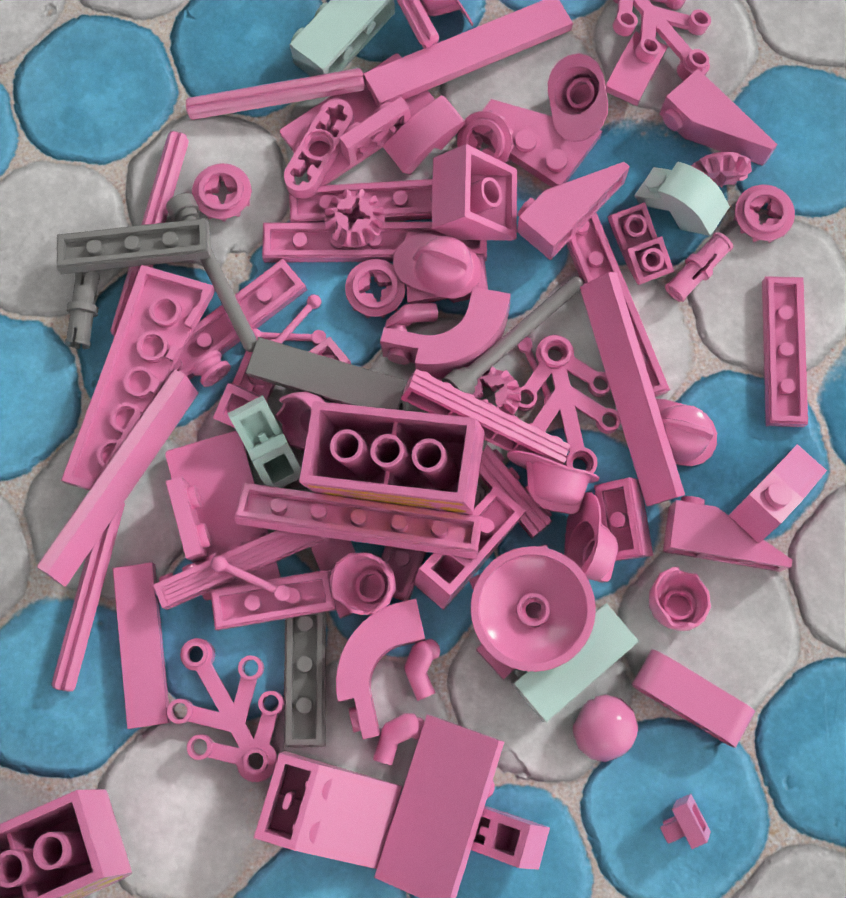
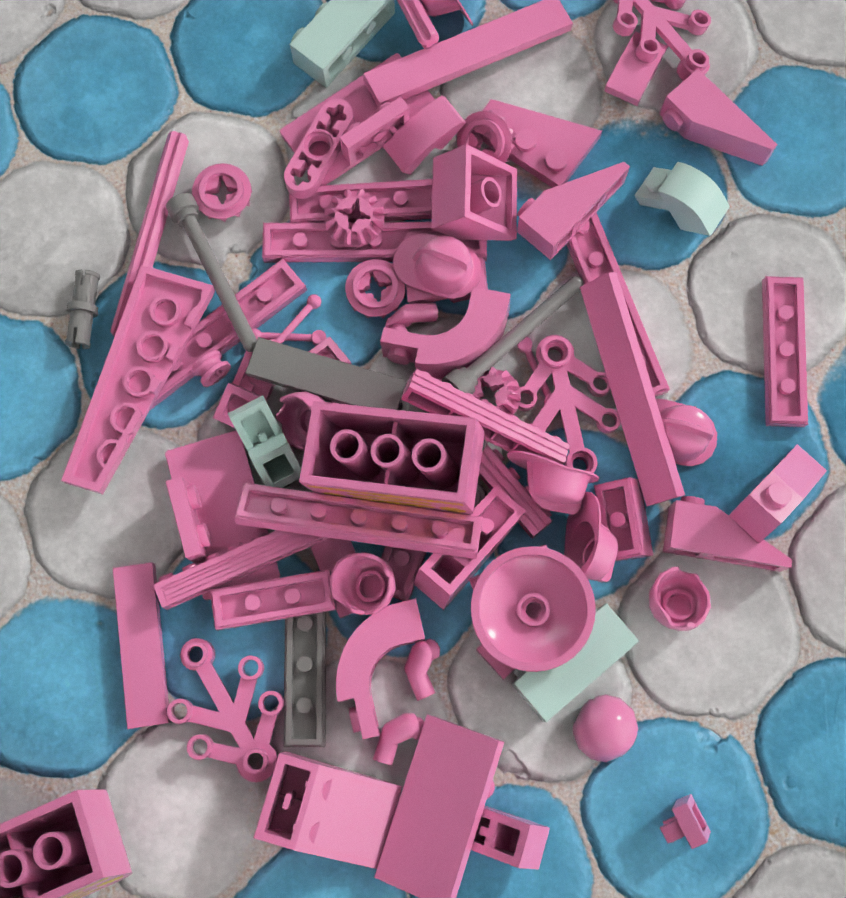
bright pink tile [37,370,199,587] -> none
bright pink axle [51,503,125,692] -> none
light grey tile [57,218,211,274] -> none
bright pink axle [186,68,365,120] -> none
bright pink hinge [211,556,290,601] -> none
bright pink piece [548,53,608,142] -> none
bright pink slope [607,202,674,285] -> none
bright pink beam [631,649,755,748] -> none
bright pink pin [665,232,734,302] -> none
bright pink gear [691,152,752,188] -> none
bright pink gear [734,185,795,243] -> none

